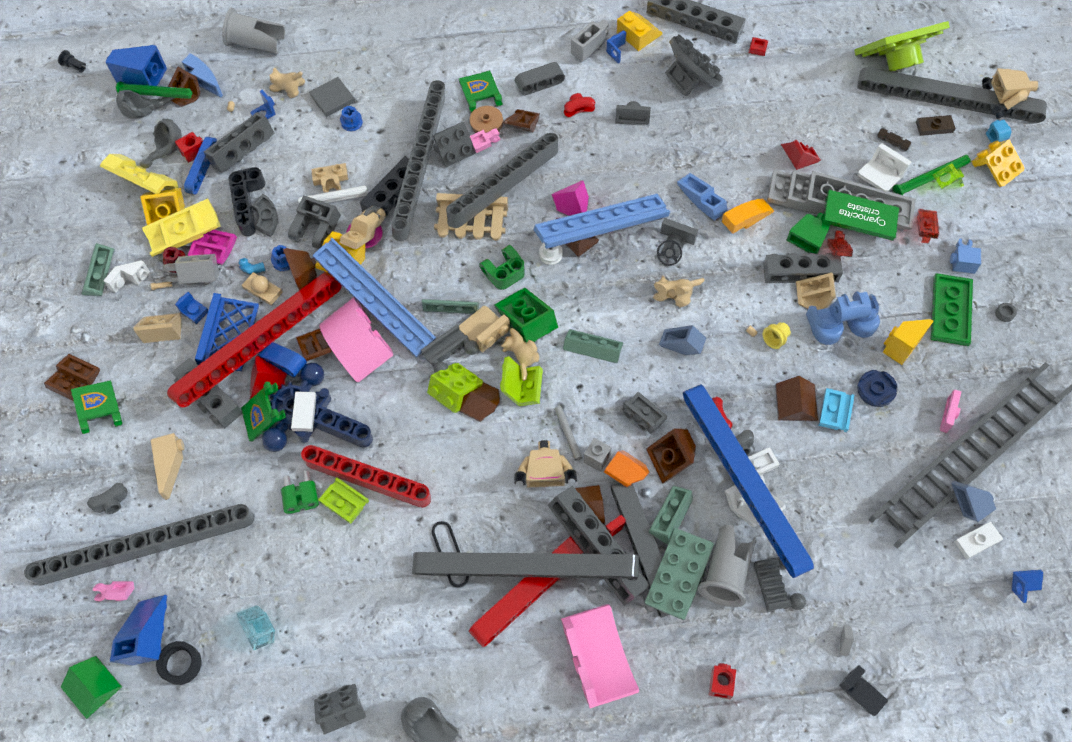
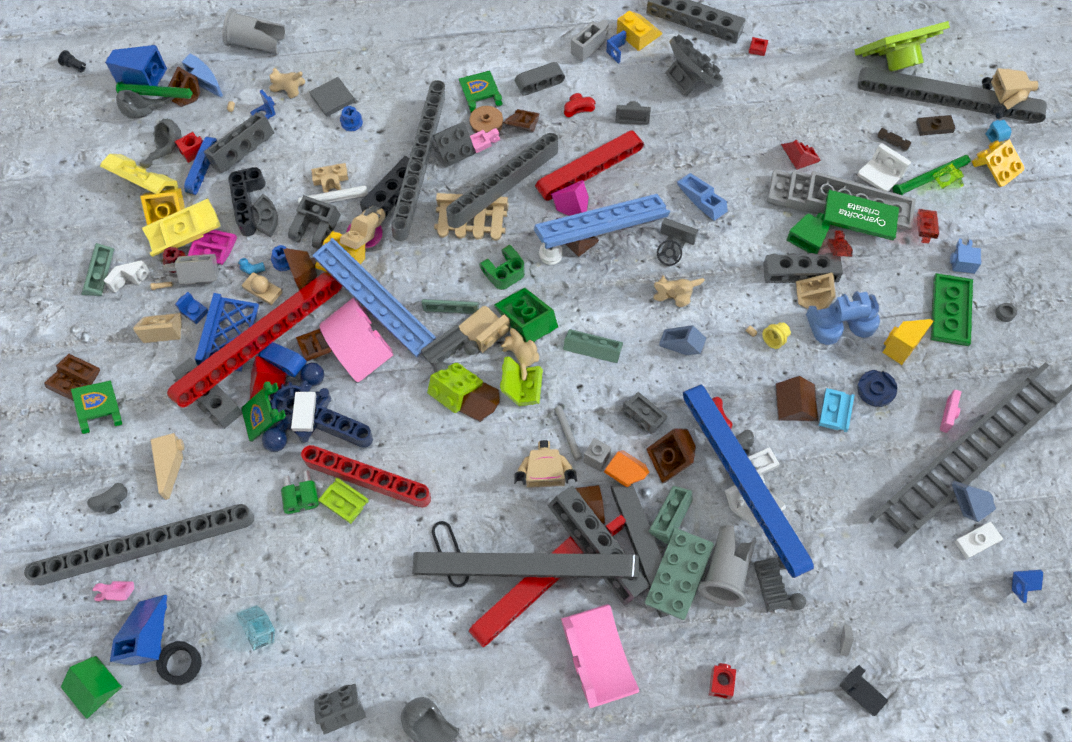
light orange slope [722,198,774,234] -> none
none -> red beam [535,130,644,201]

